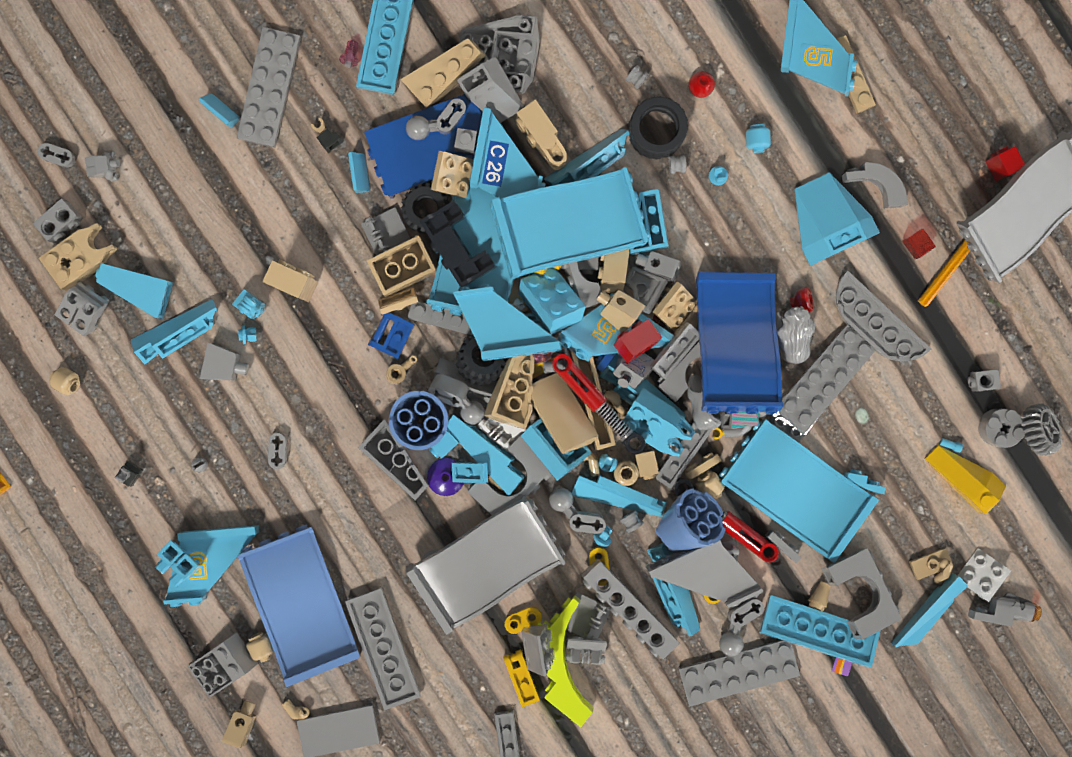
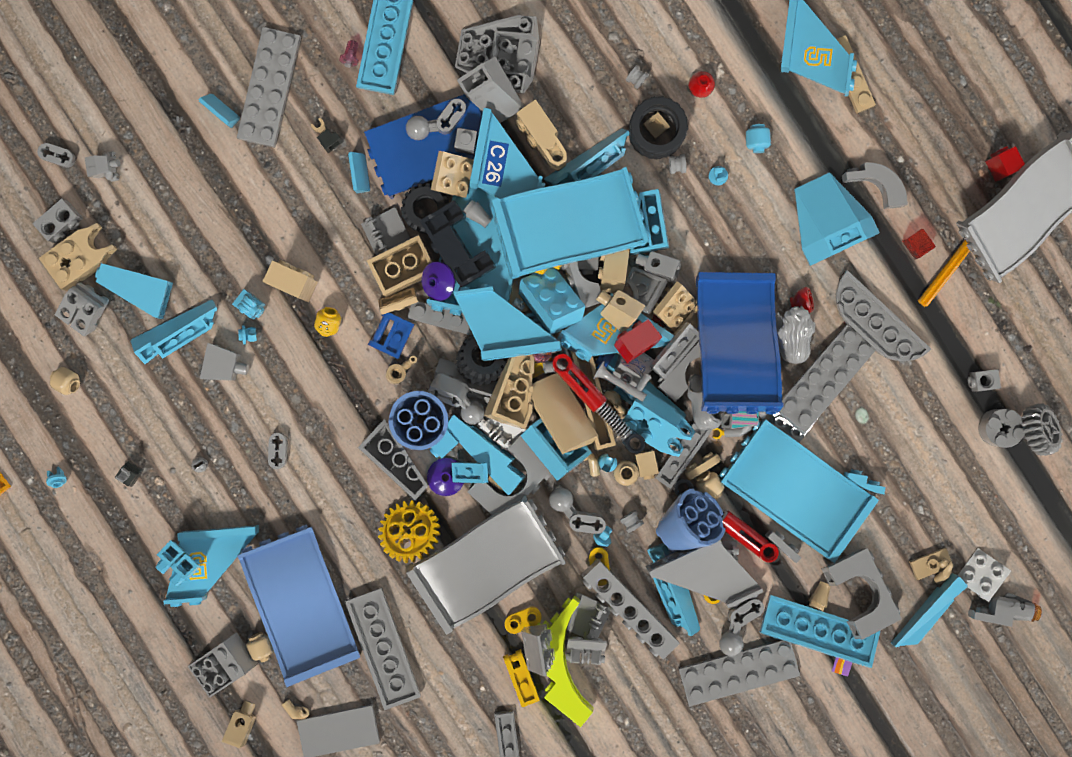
tan wedge [400,38,486,108] -> none
medium azure wedge [571,475,667,517] -> none
yellow wedge [924,445,1006,515] -> none
medium azure piece [939,438,963,453] -> none
none -> medium azure plate [46,467,67,488]
none -> yellow head [314,307,341,337]
none -> yellow gear [378,500,440,563]
none -> dark purple dish [422,262,455,301]
none -> light grey cone [463,200,492,228]
none -> light grey piece [593,362,651,402]
none -> tan tile [643,112,670,140]

